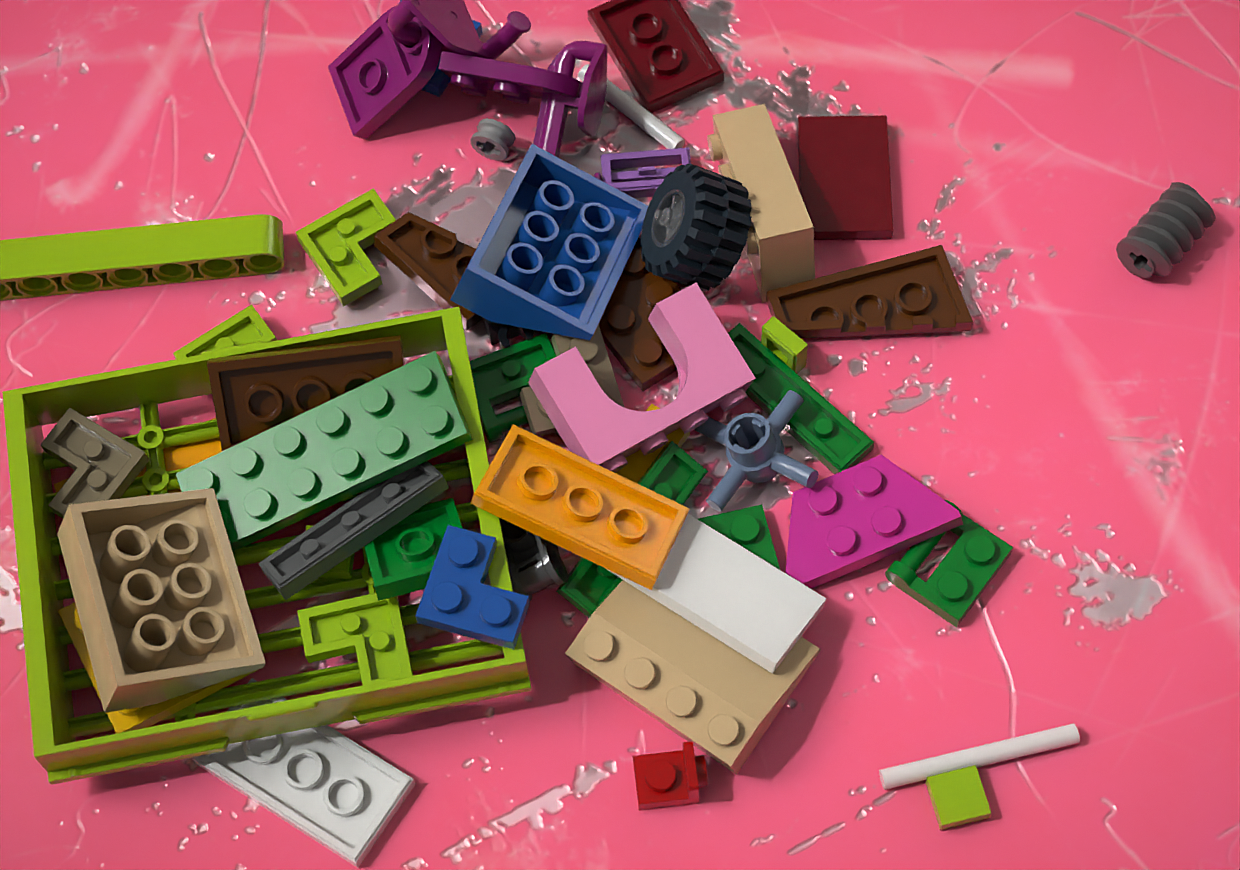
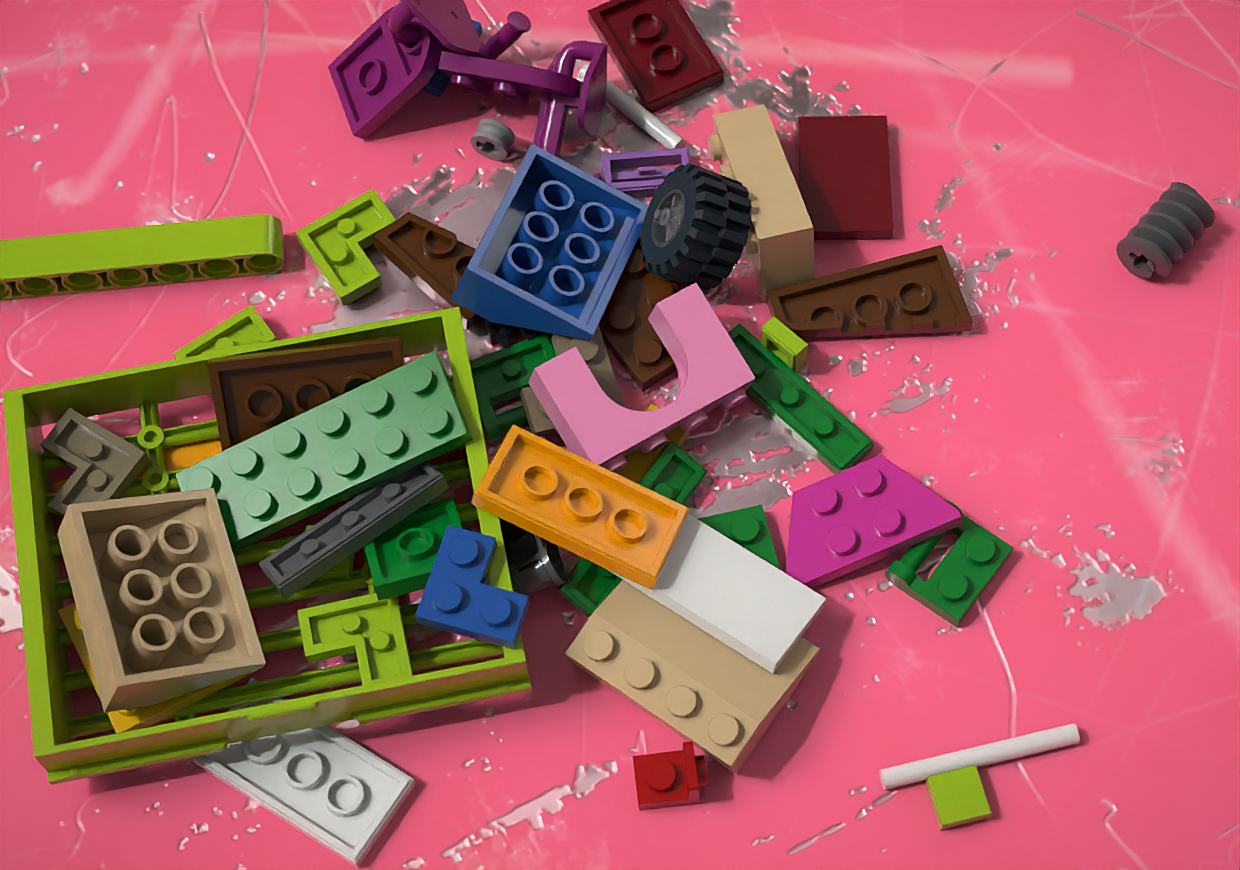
sand blue bar [694,390,818,512] -> none

